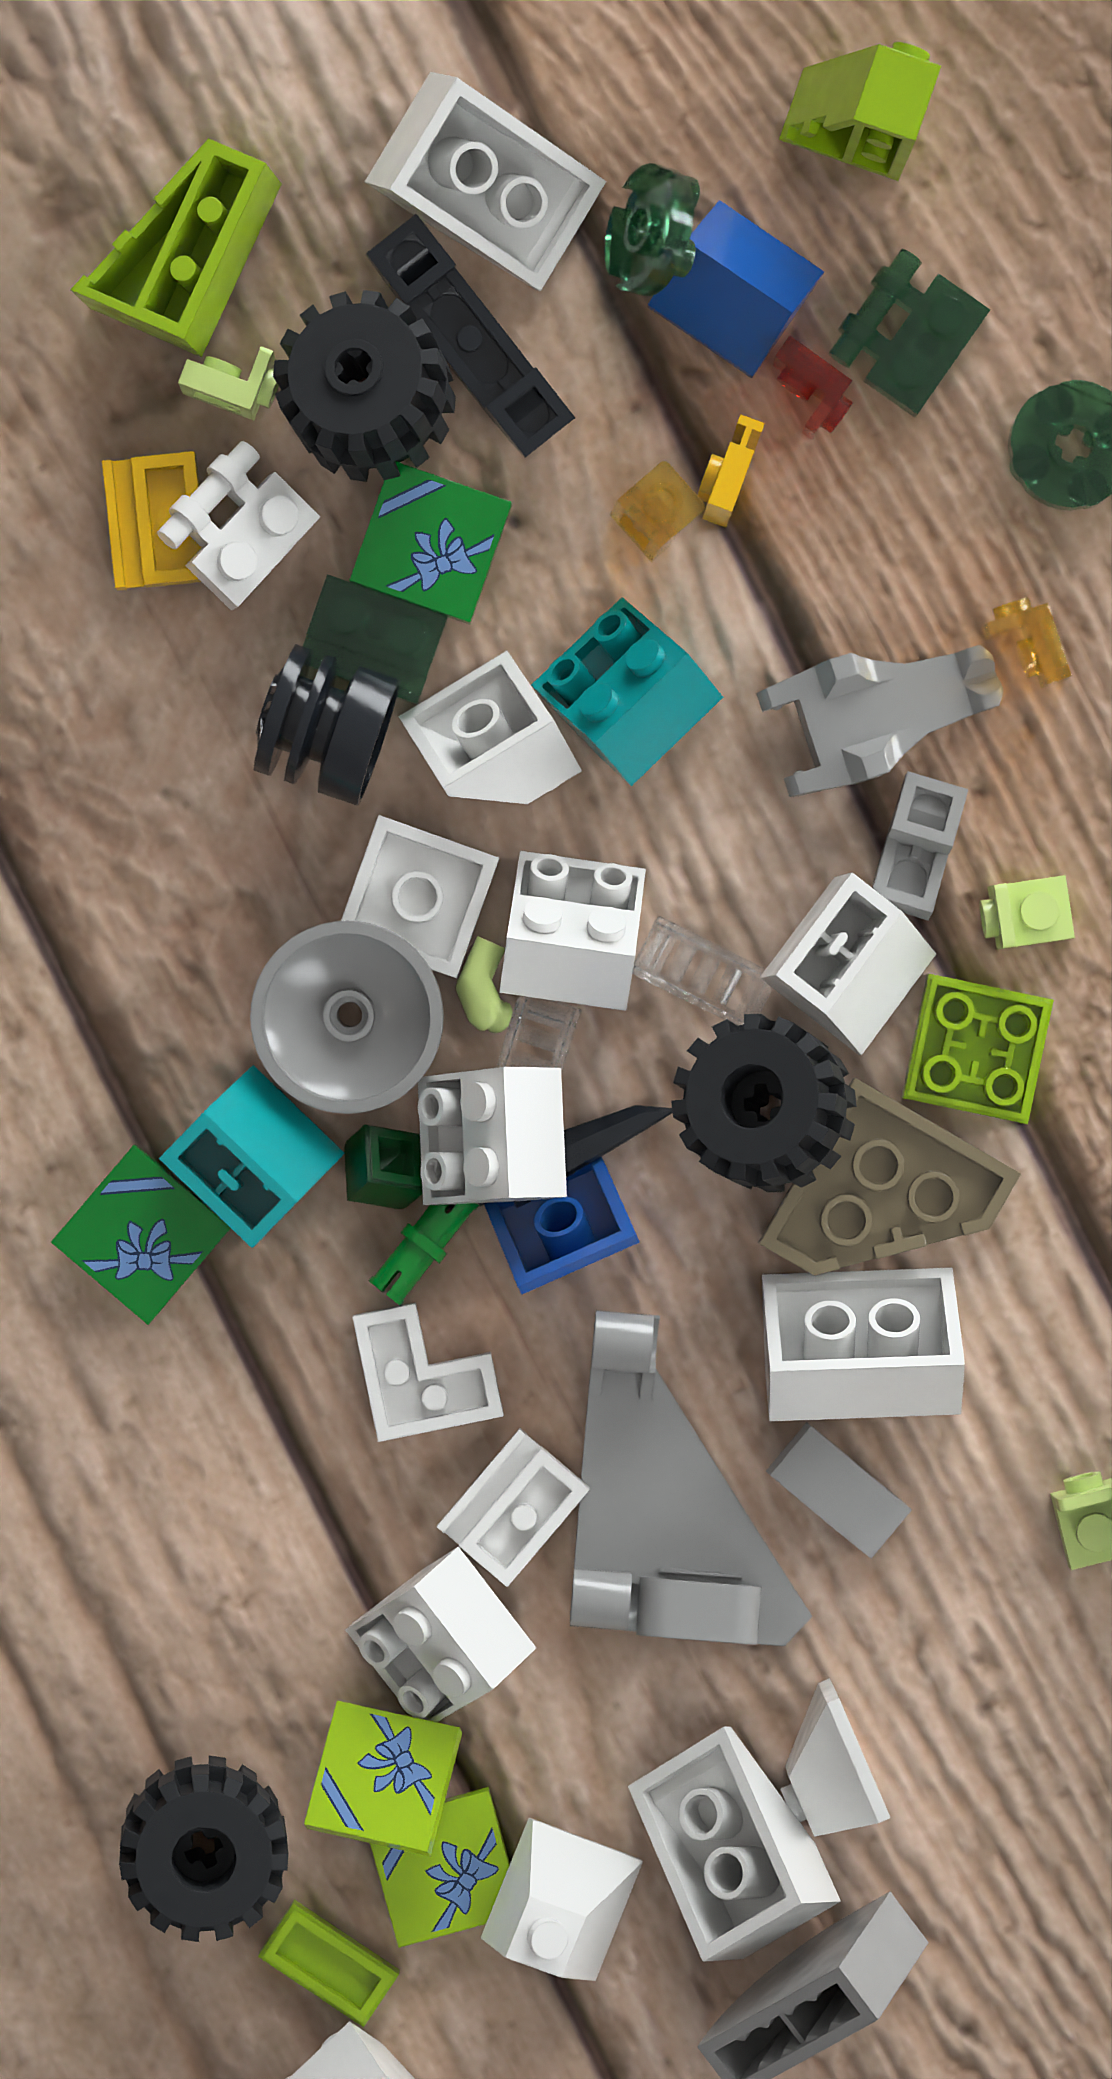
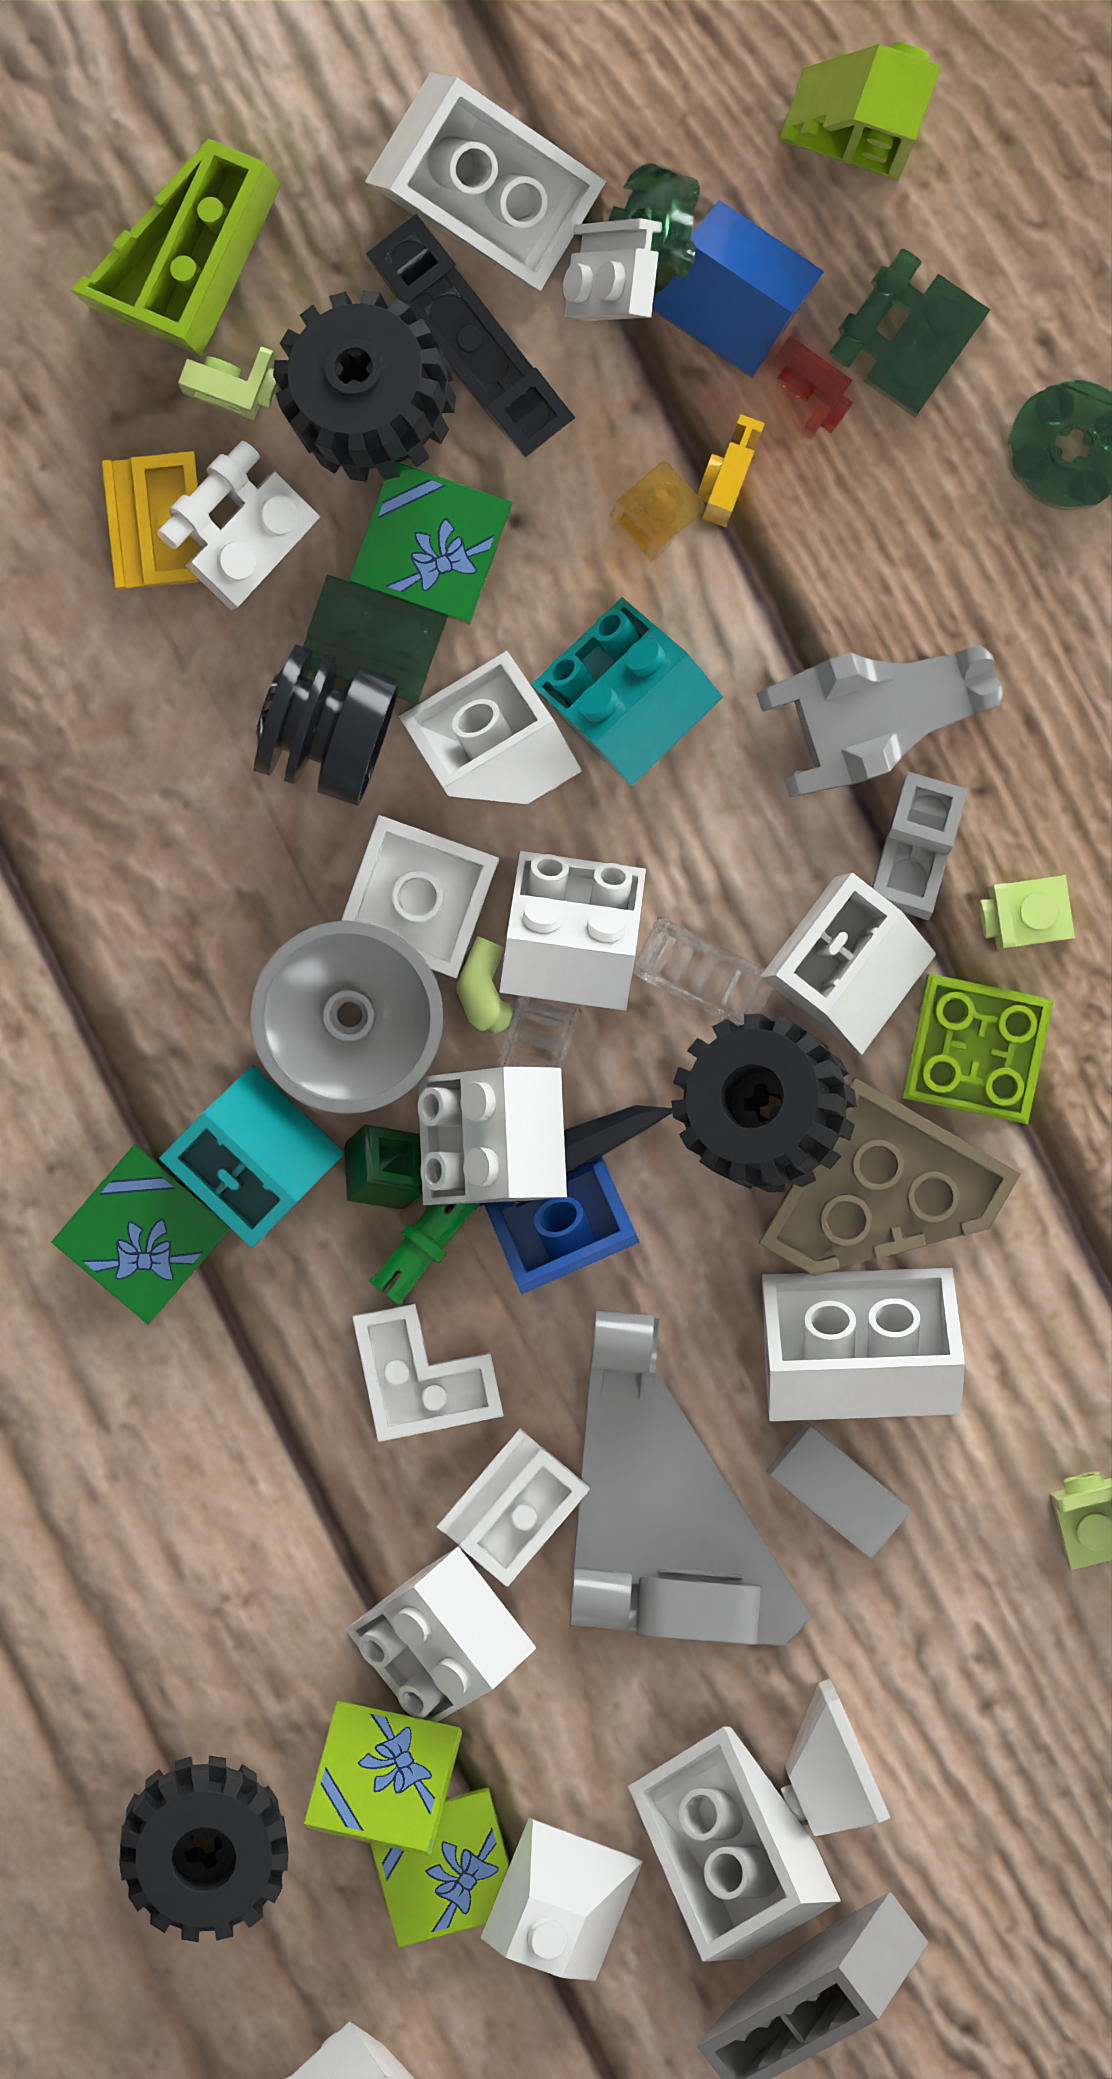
lime tile [258,1899,400,2028] -> none
clear yellow bracket [982,597,1072,689] -> none
none -> white plate [563,218,662,321]

